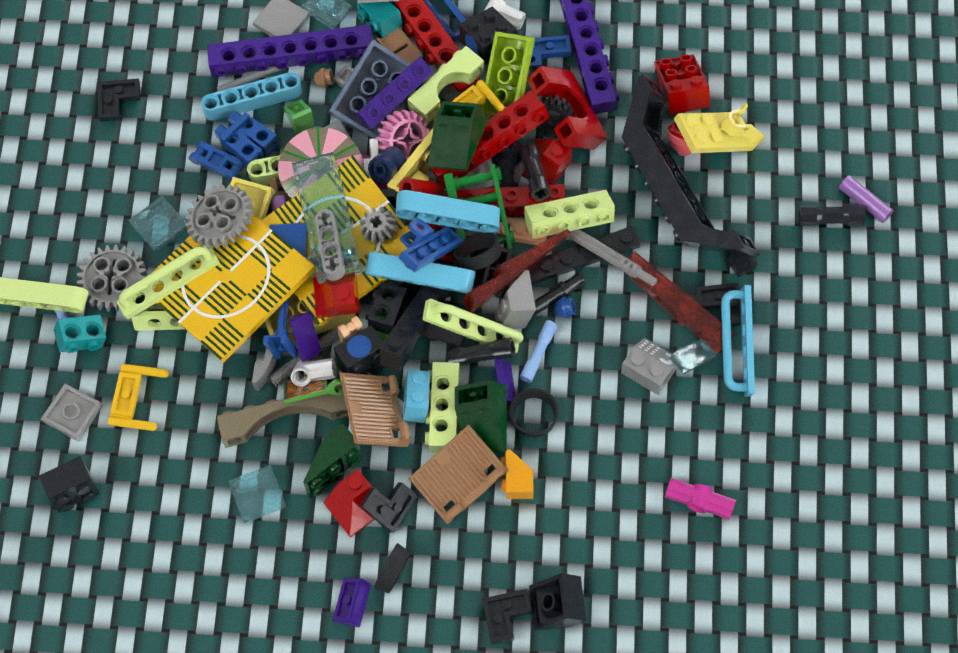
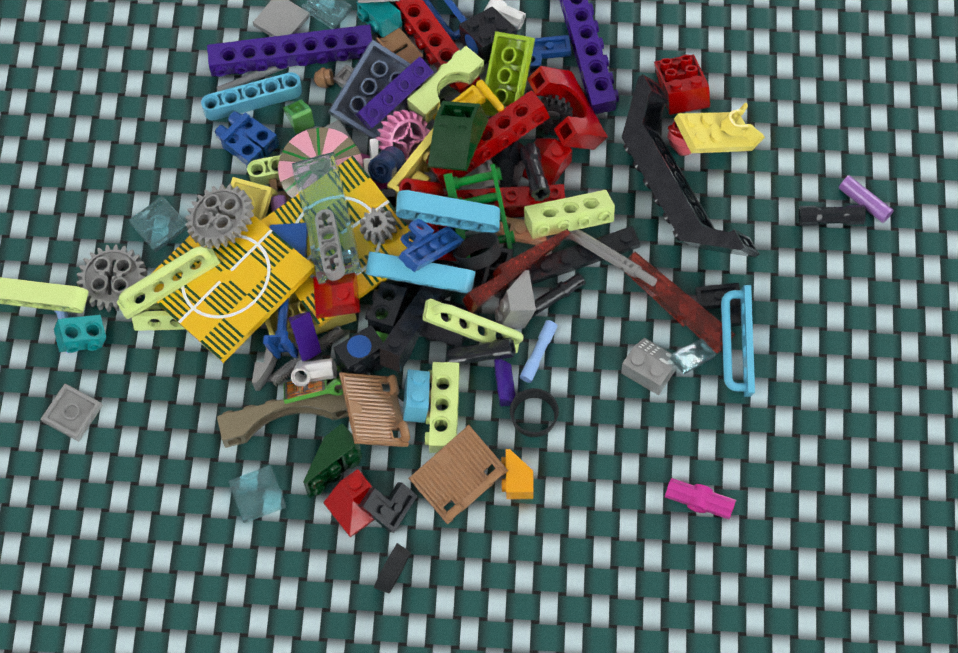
black brick [38,456,100,513] -> none
black plate [98,78,141,122] -> none
yellow plate [108,364,169,431] -> none
blue plate [188,141,245,182] -> none
dark purple slope [332,578,371,627] -> none
light nougat plate [337,316,363,343] -> none
dark green slope [455,380,507,453] -> none
black plate [482,589,532,645] -> none
black slope [529,573,586,631] -> none
blue plate [554,297,576,318] -> none
black plate [726,253,757,278] -> none

